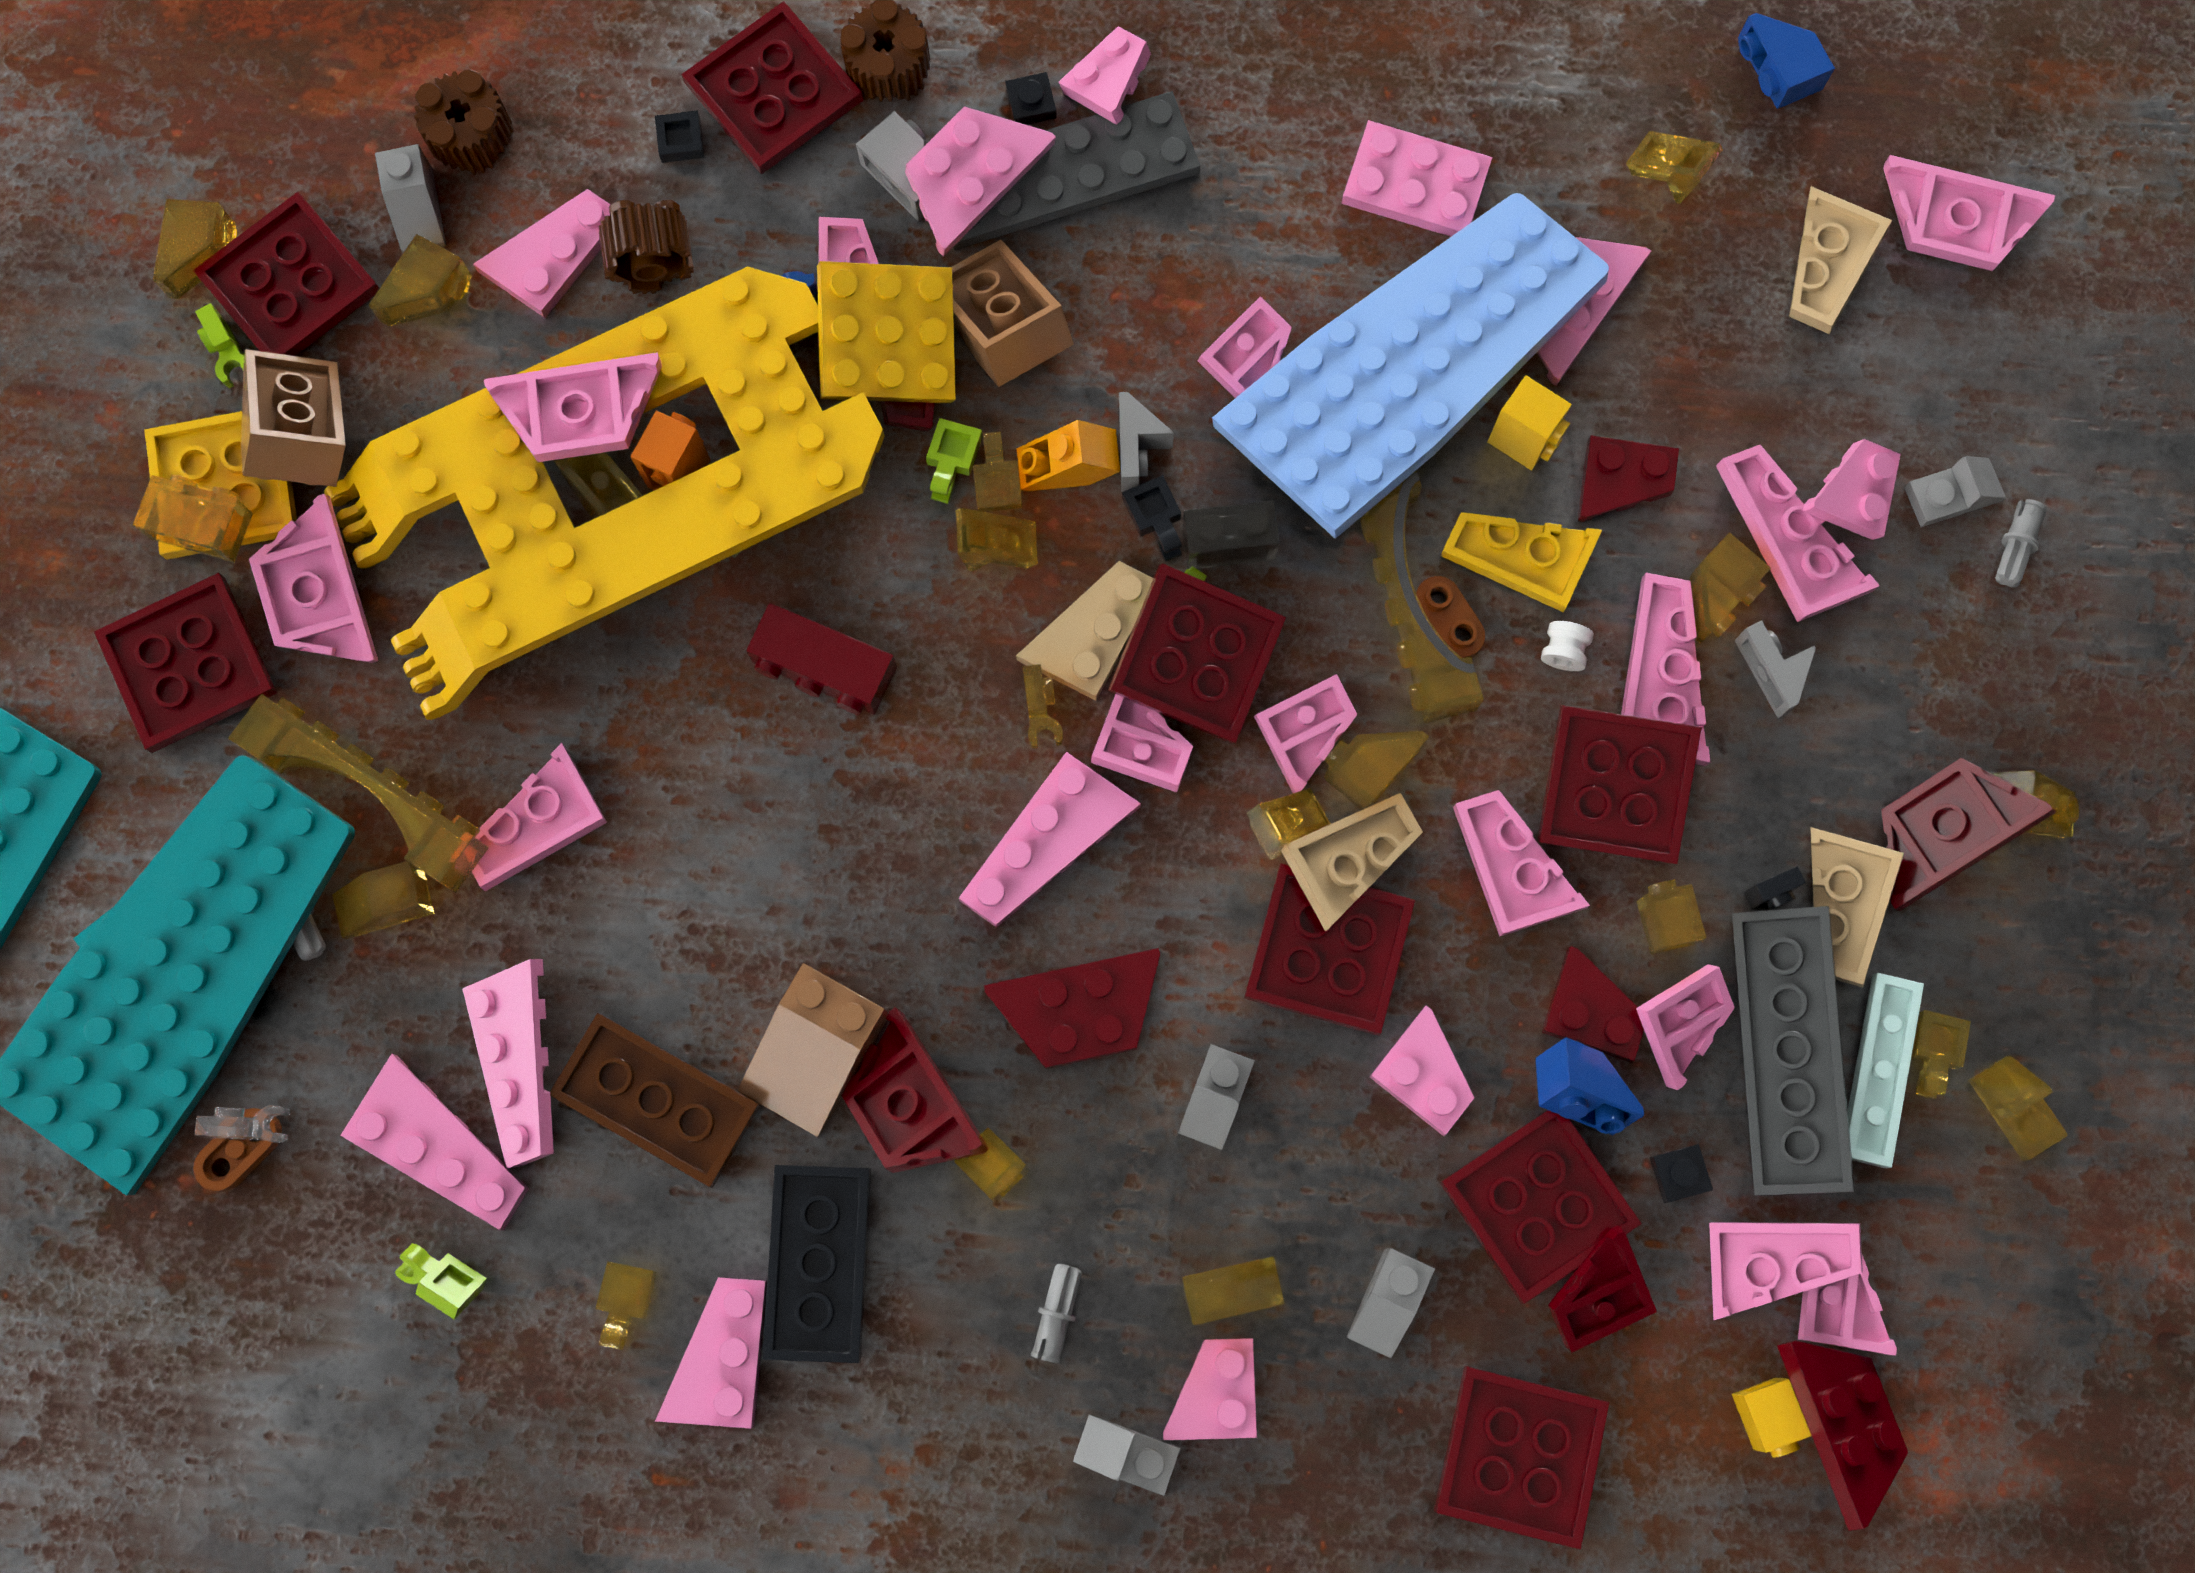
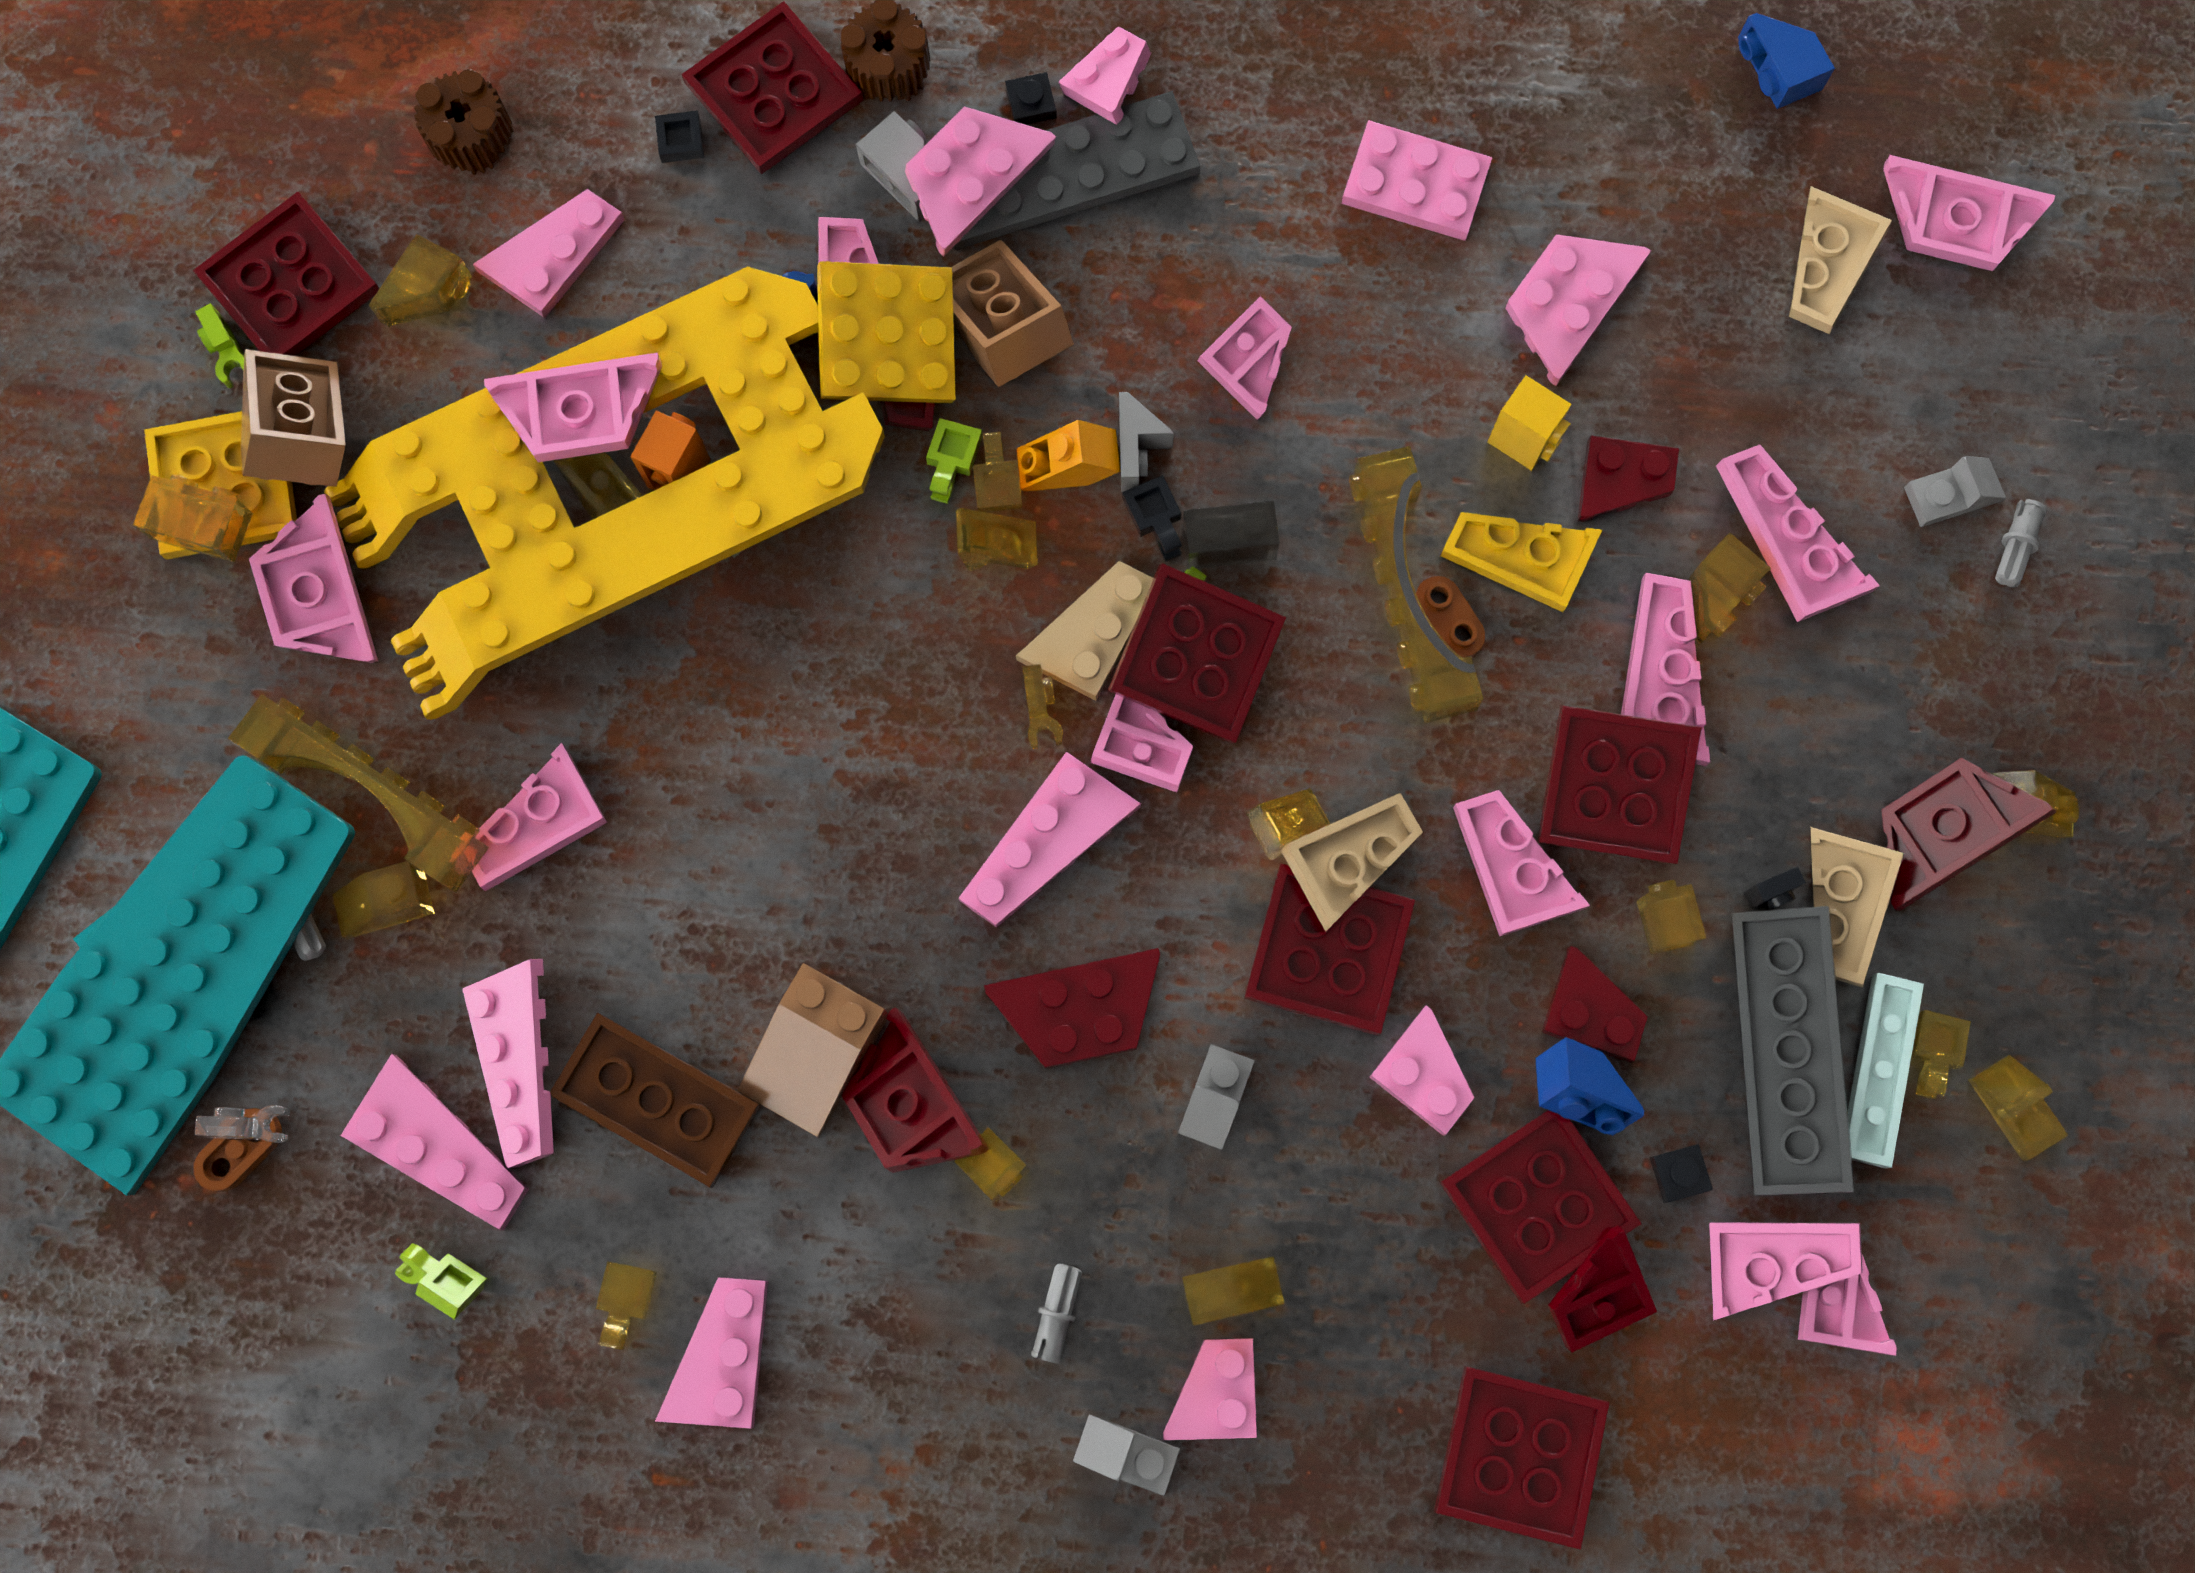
dark red plate [94,573,277,753] -> none
clear yellow slope [153,199,237,299] -> none
light grey slope [375,144,446,255] -> none
reddish brown brick [599,200,694,294] -> none
dark red brick [746,603,897,715] -> none
black plate [762,1165,871,1363] -> none
light blue wing [1212,193,1609,539] -> none
bright pink wing [1254,674,1357,794] -> none
clear yellow slope [1324,731,1429,810] -> none
light grey slope [1346,1248,1435,1358] -> none
white wheel [1541,621,1594,671] -> none
clear yellow slope [1626,131,1723,204] -> none
bright pink wing [1636,964,1735,1090] -> none
yellow brick [1732,1378,1812,1458] -> none
light grey slope [1734,620,1816,719] -> none
dark red wing [1777,1340,1909,1531] -> none
bright pink wing [1803,439,1901,540] -> none

